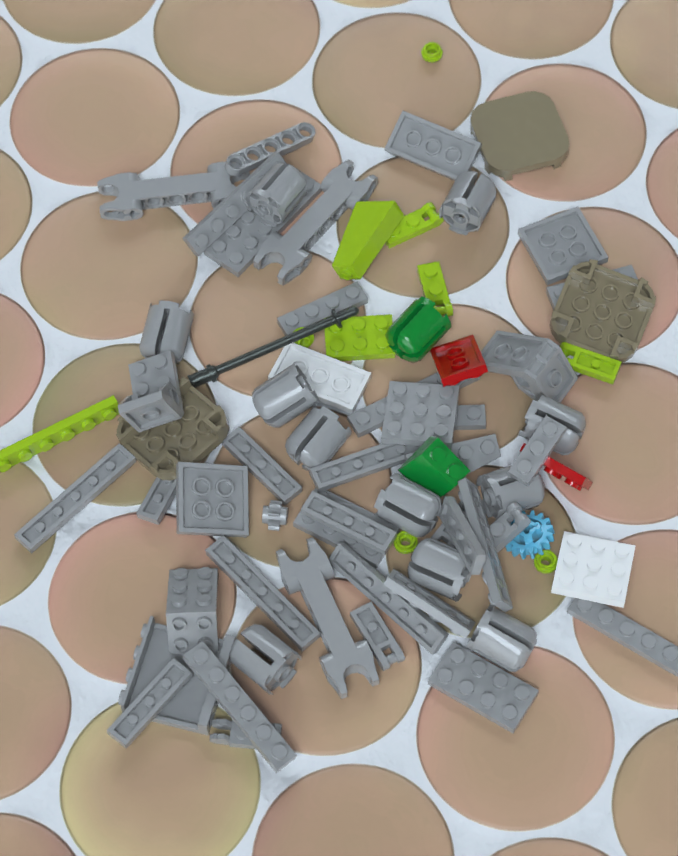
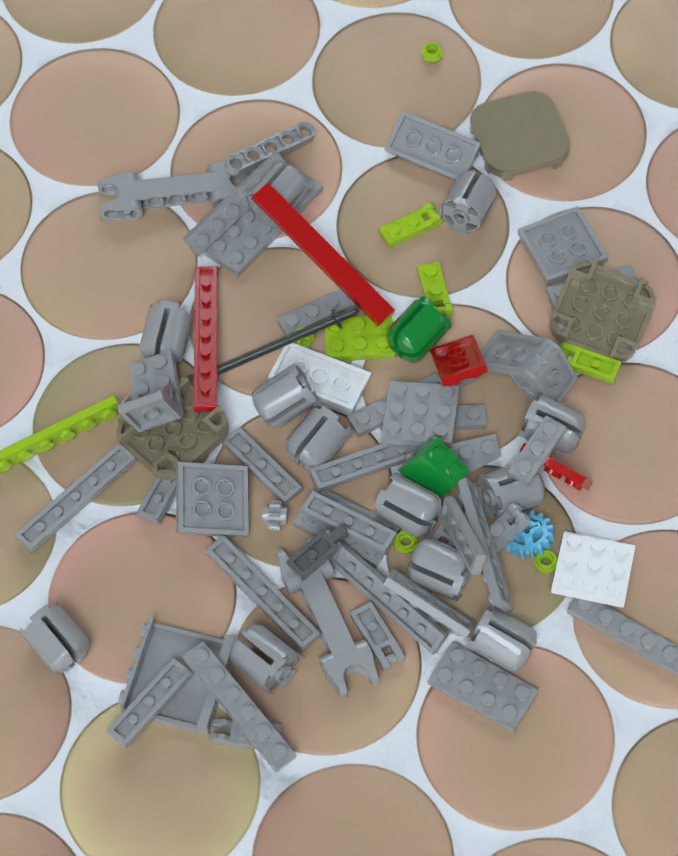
light grey bracket [166,567,218,654] -> none
light grey piece [253,160,378,286] -> none
lime slope [332,201,404,280] -> none
none -> light grey cylinder [19,601,90,673]
none -> red tile [193,266,218,412]
none -> red tile [251,183,395,327]
none -> dark grey hinge [286,524,348,581]

